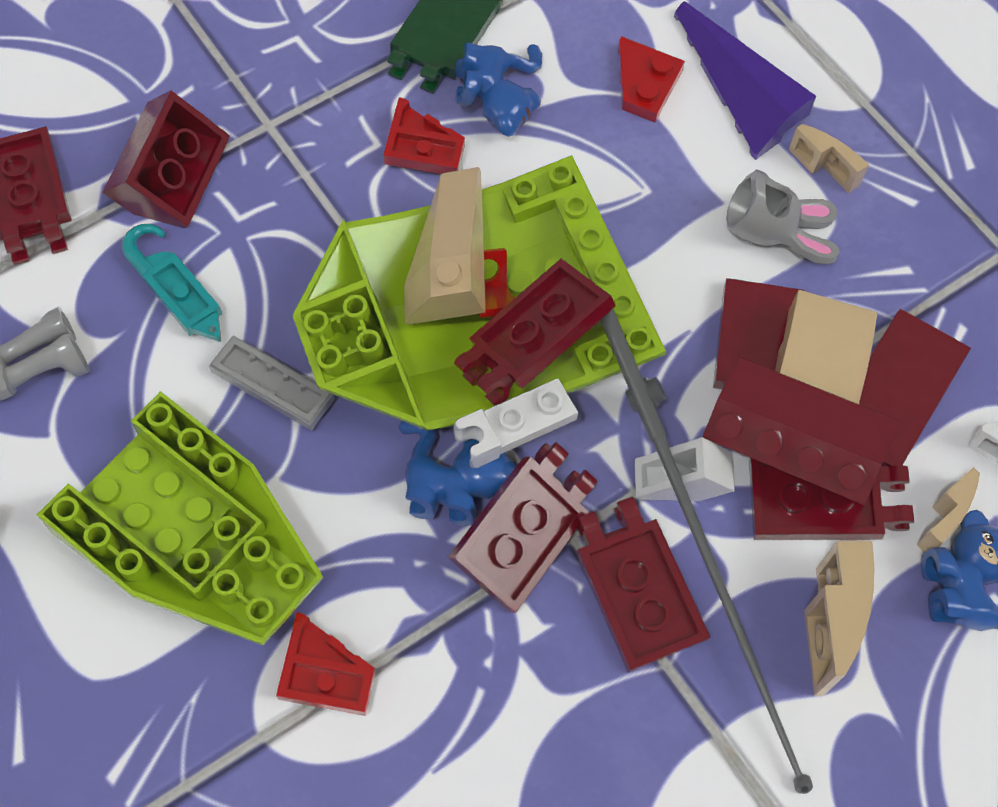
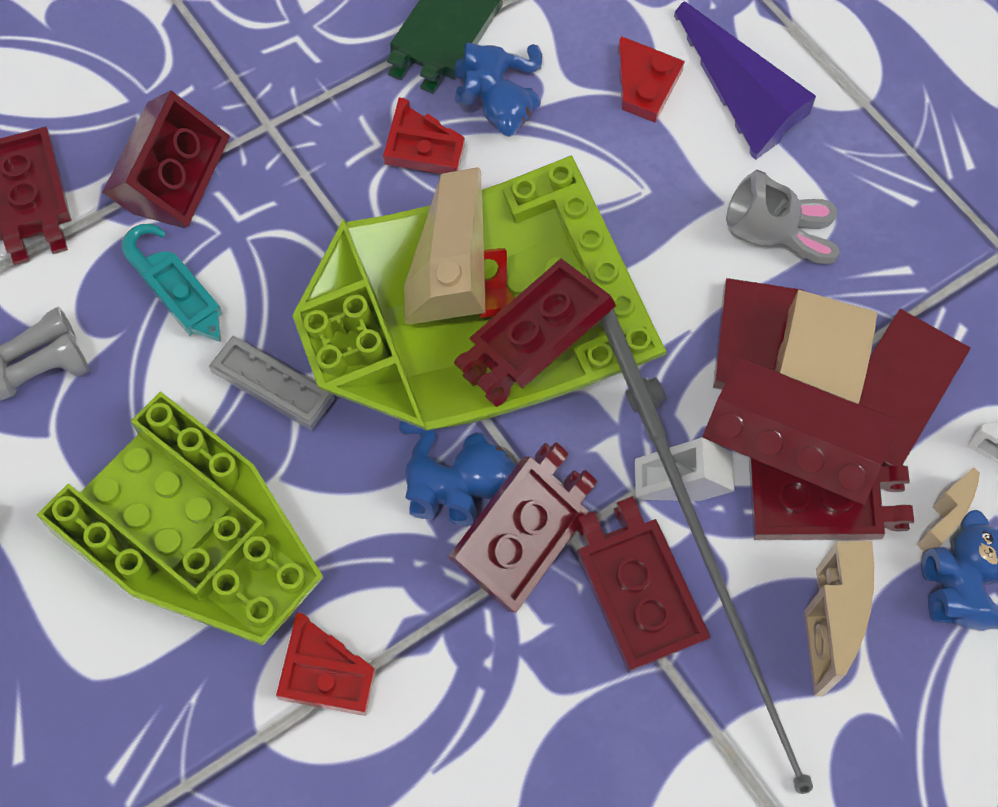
white plate [454,378,578,468] -> none
tan slope [789,124,869,193] -> none

